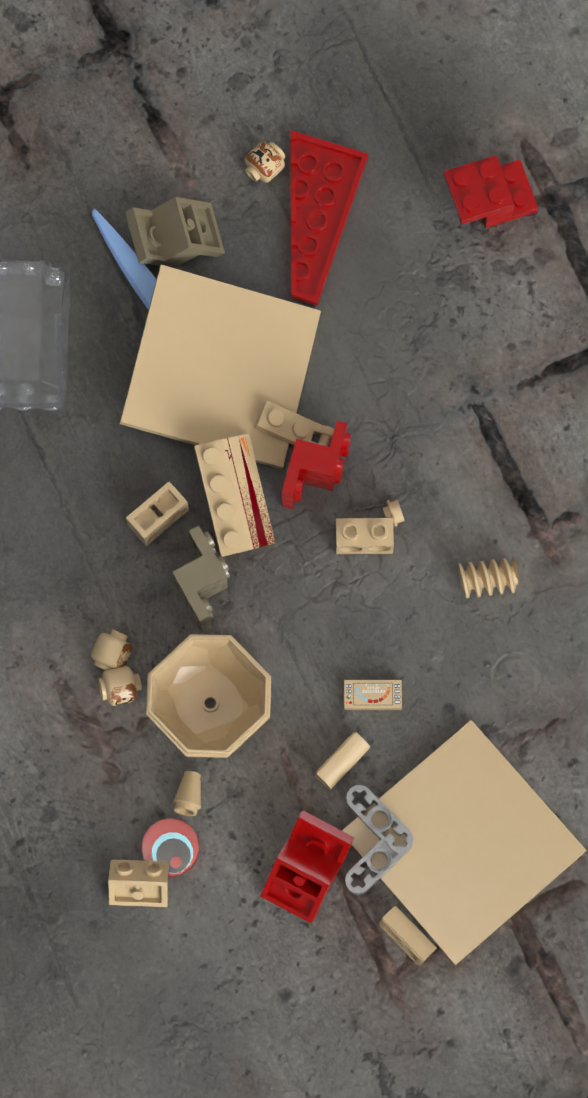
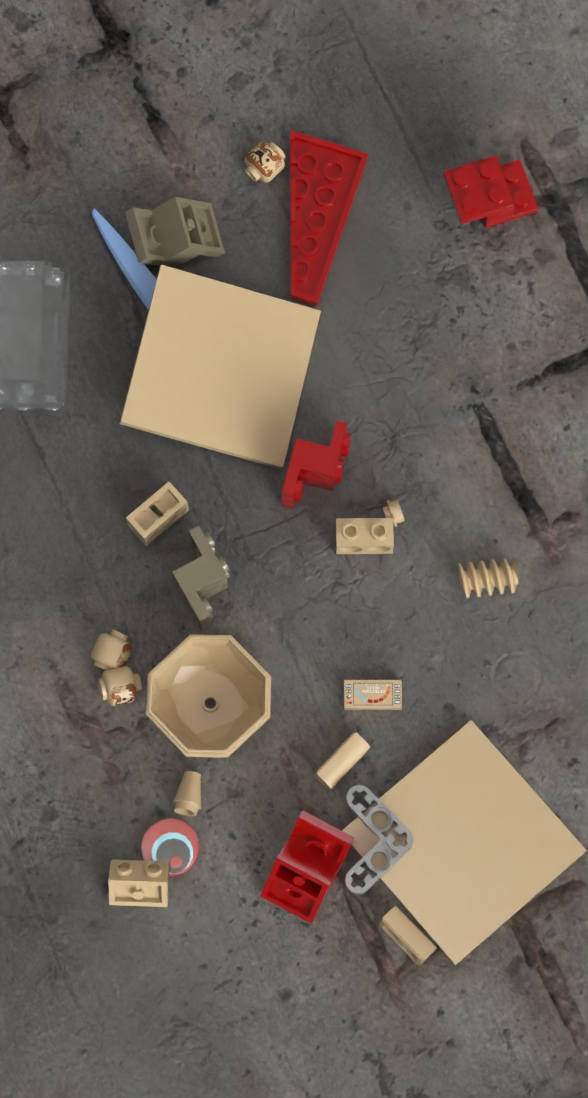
tan slope [194,433,275,557] -> none
tan plate [254,401,334,447] -> none

